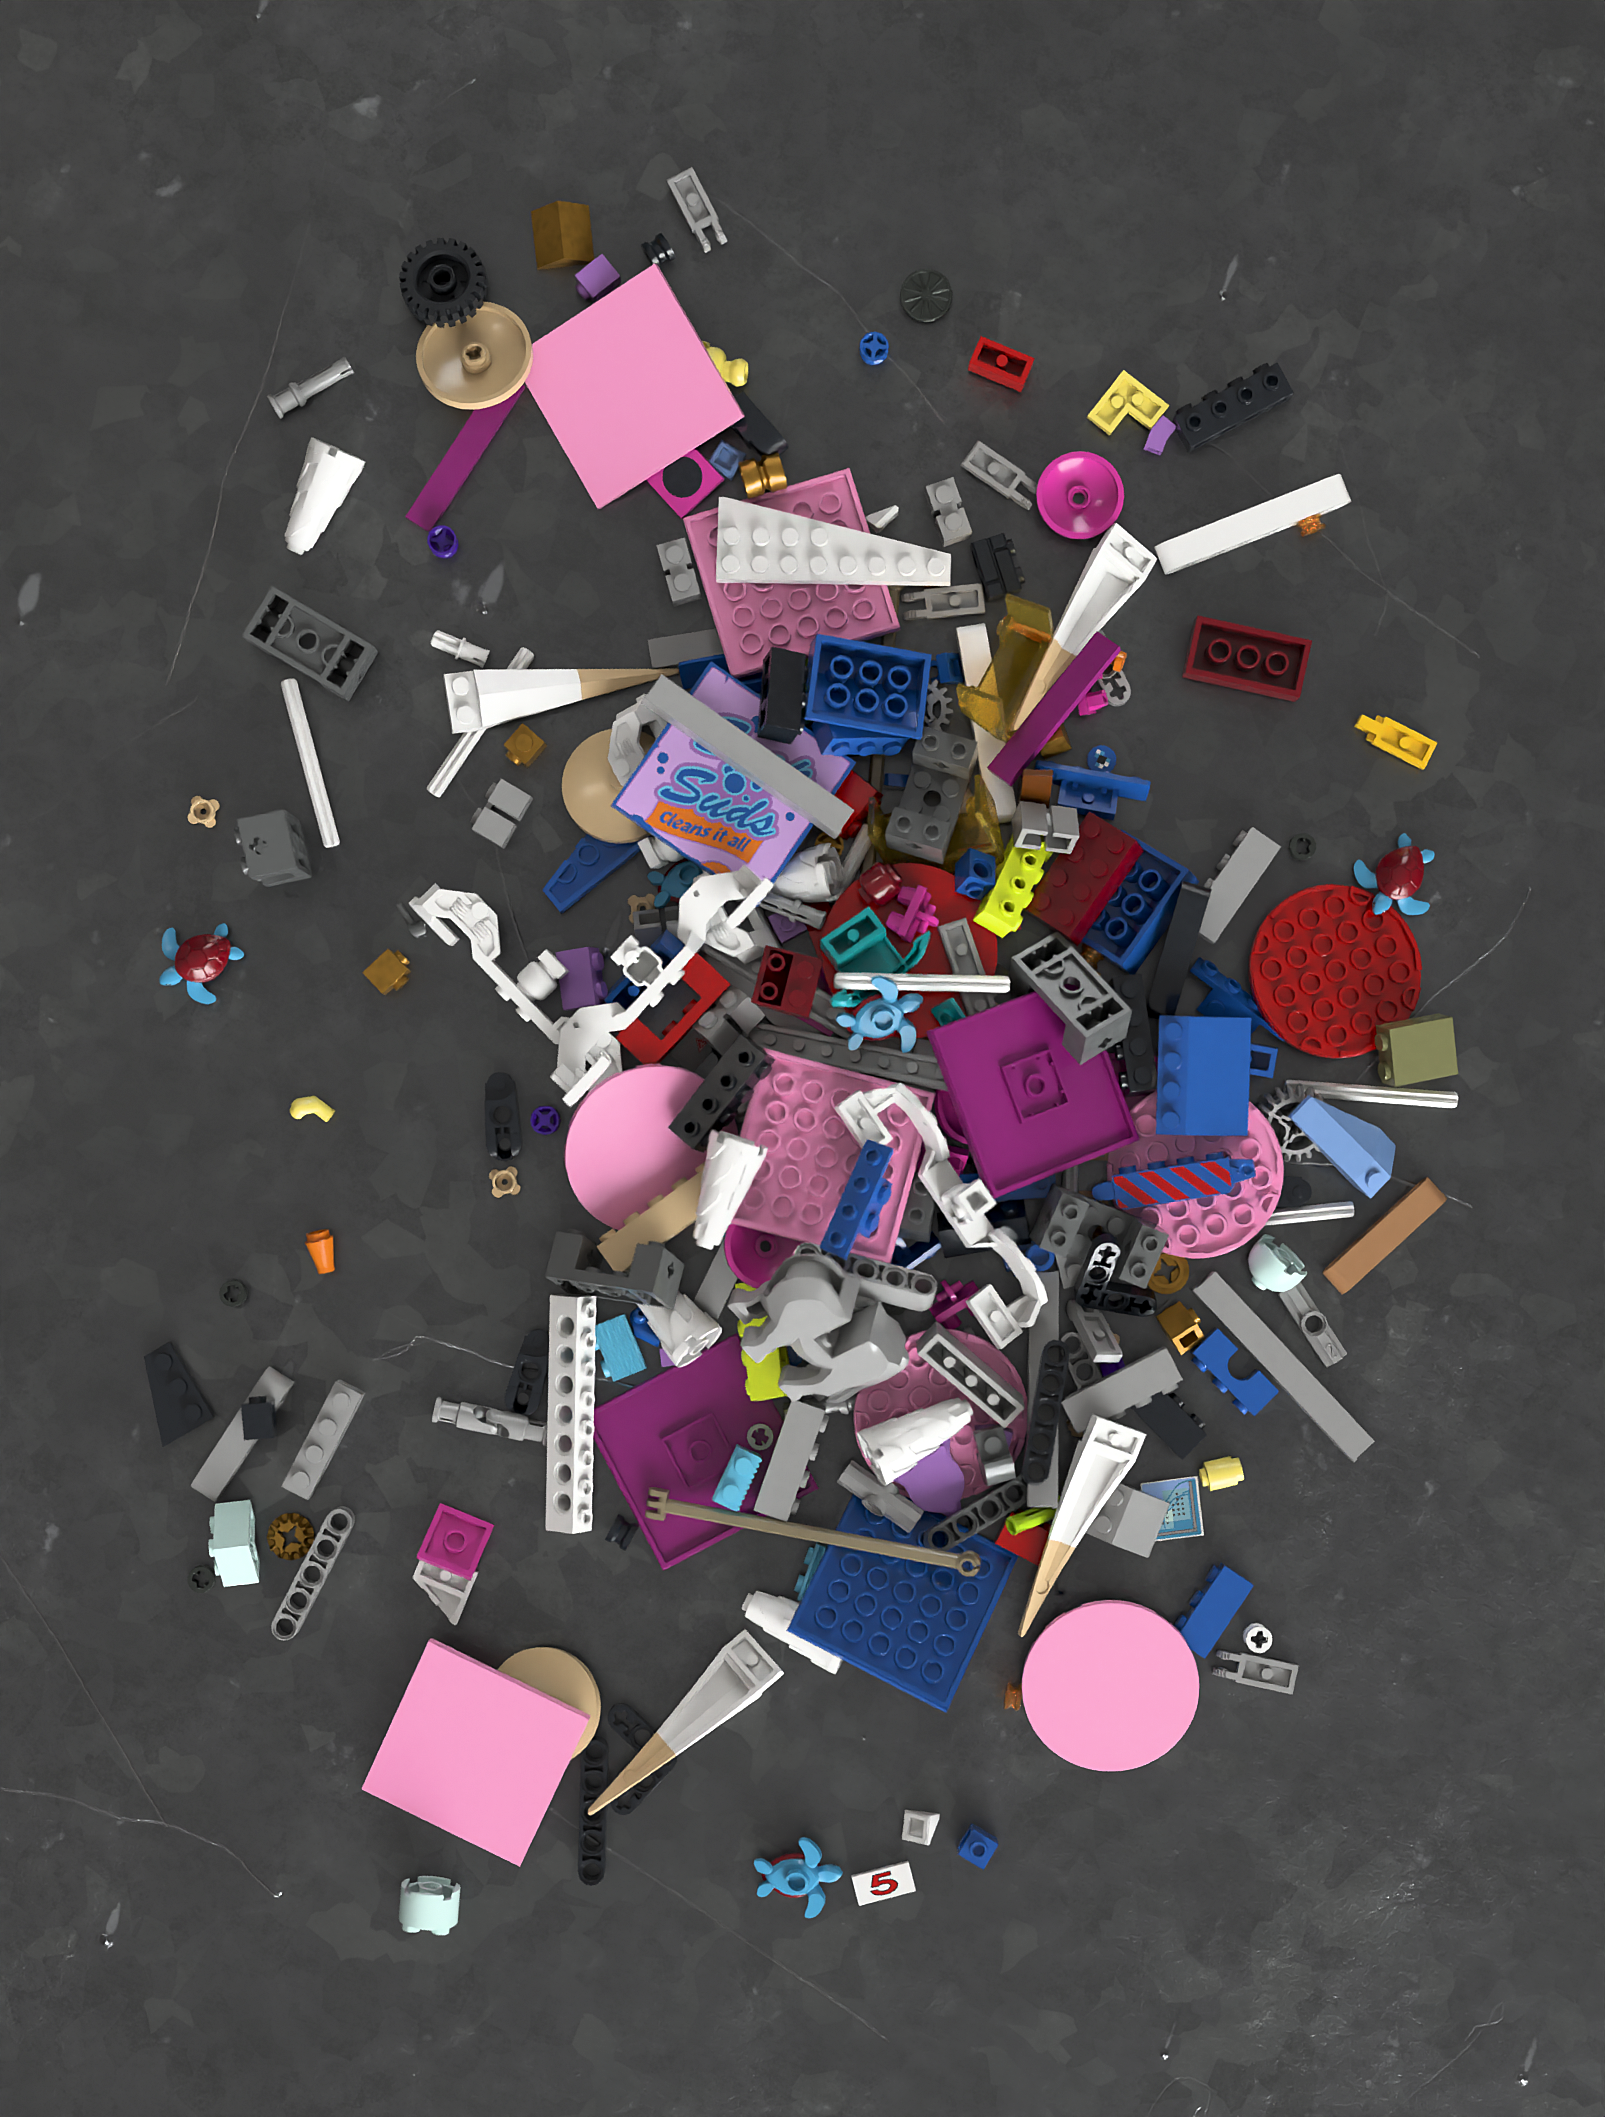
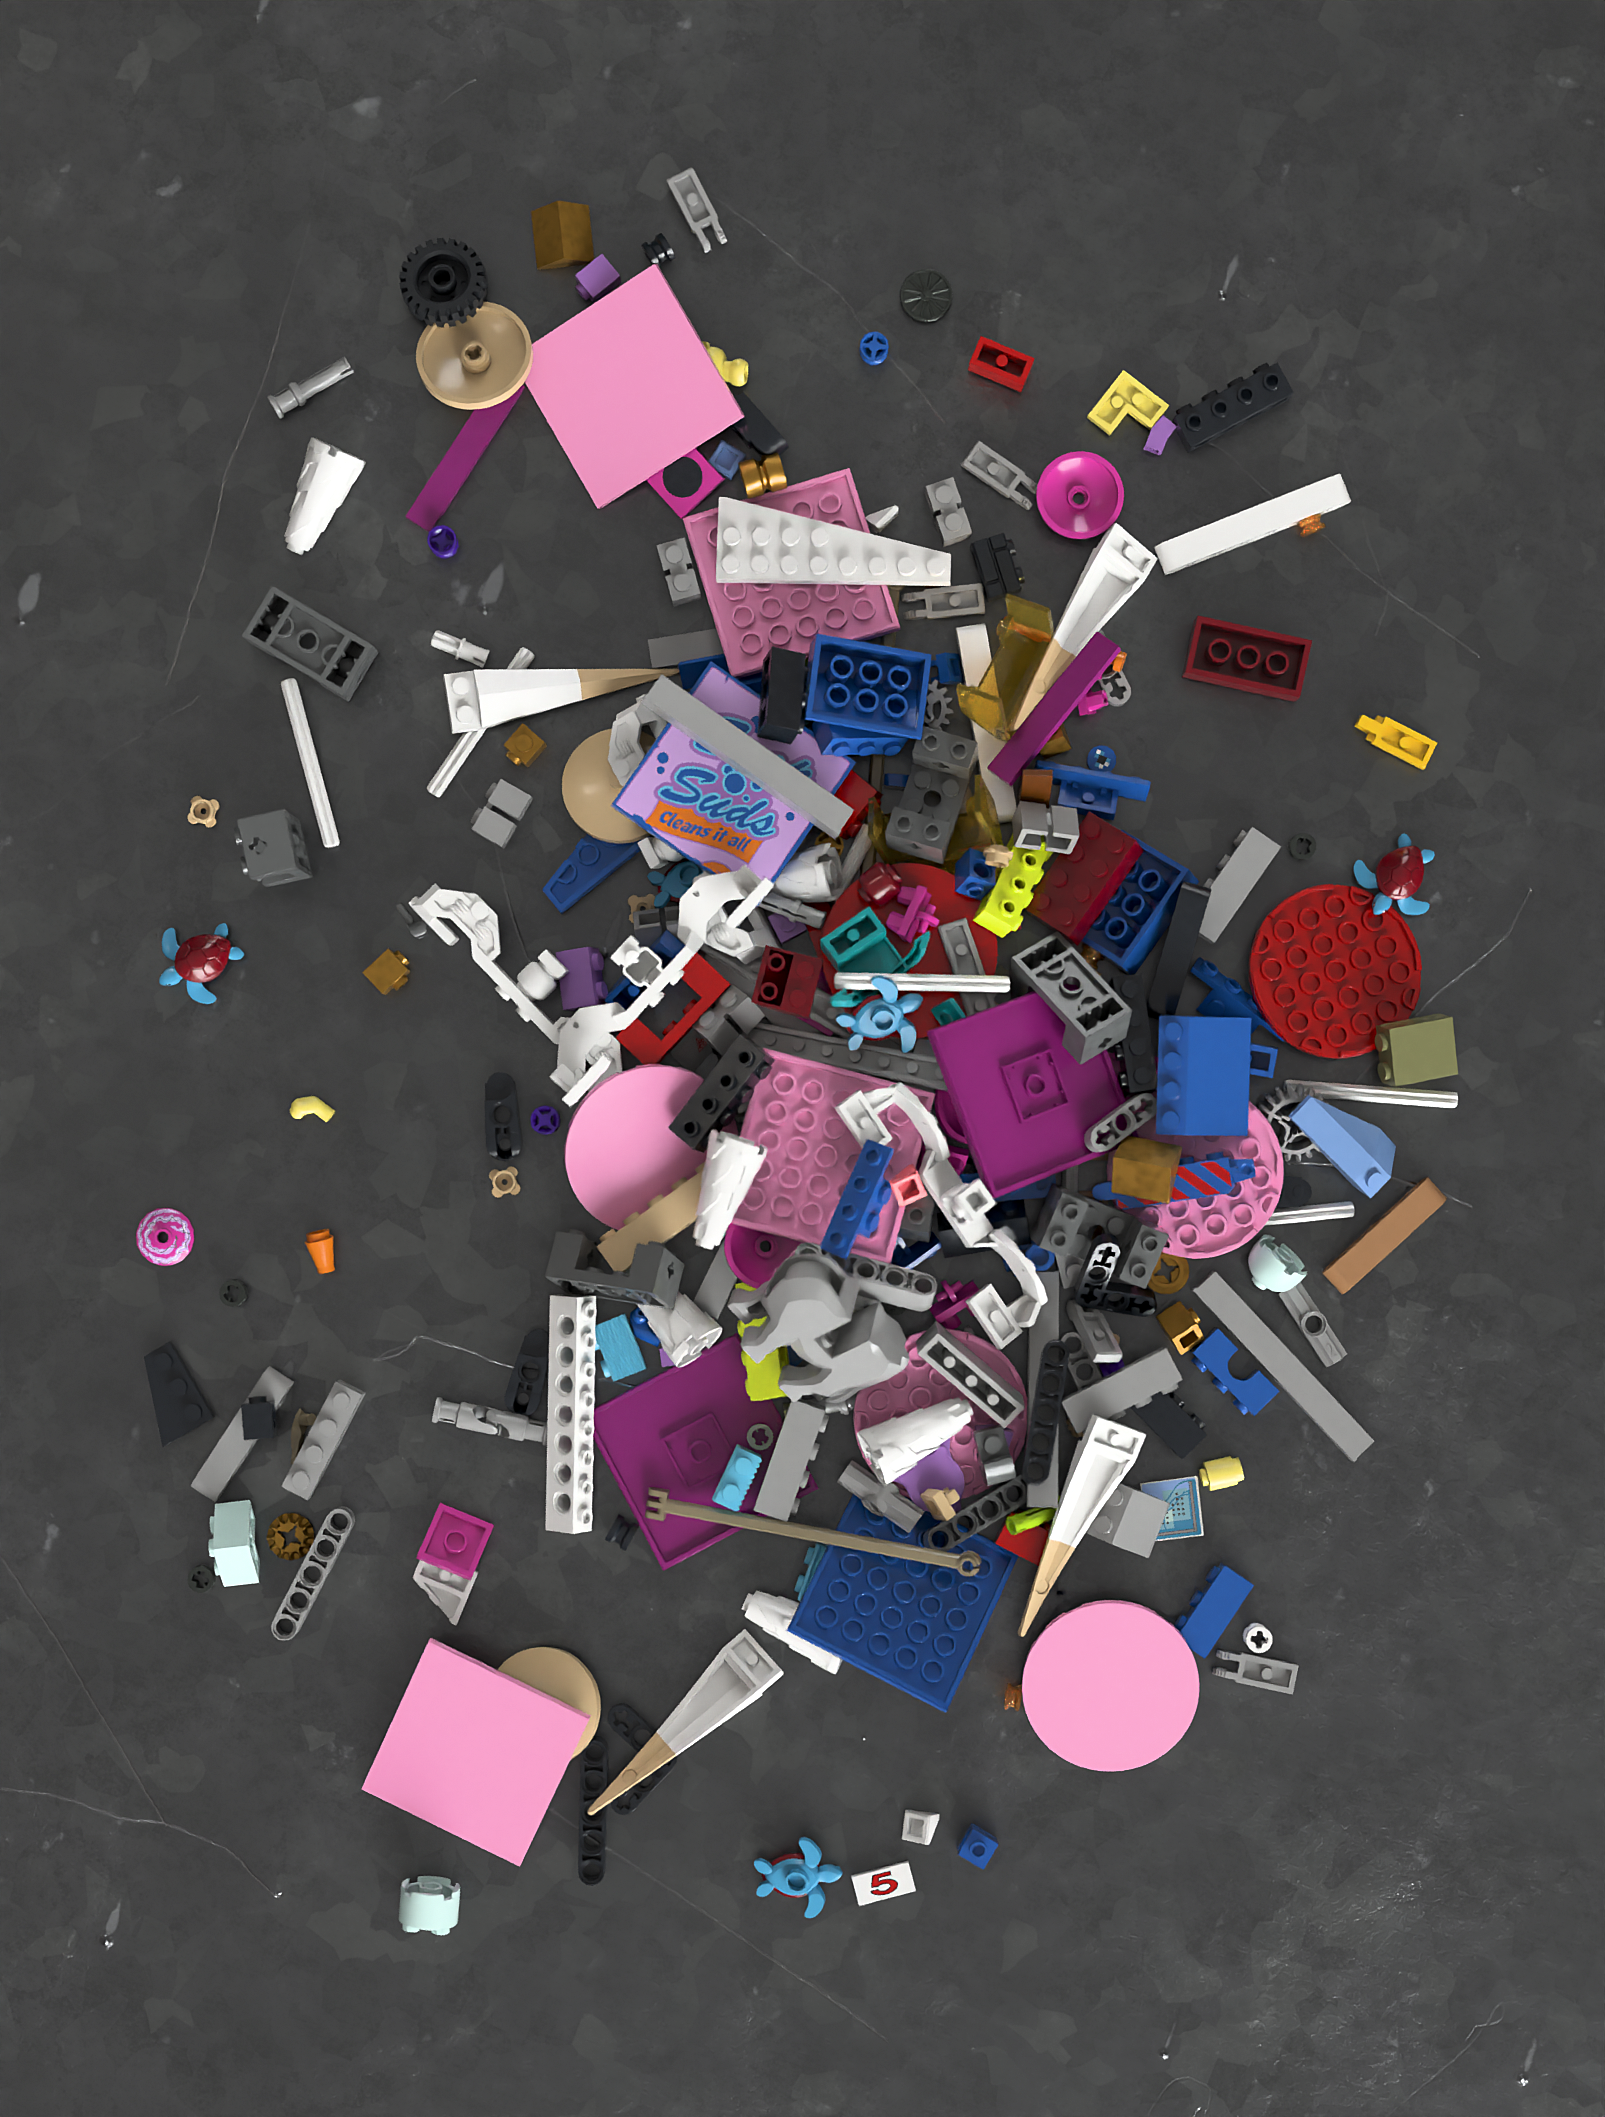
none -> dish [136,1208,194,1266]
none -> dark tan bar [290,1409,316,1465]
none -> coral slope [889,1164,927,1208]
none -> tan tile [920,1487,960,1521]
none -> tan plate [983,845,1013,867]
none -> light grey beam [1084,1093,1157,1152]
none -> pearl gold slope [1111,1136,1183,1204]

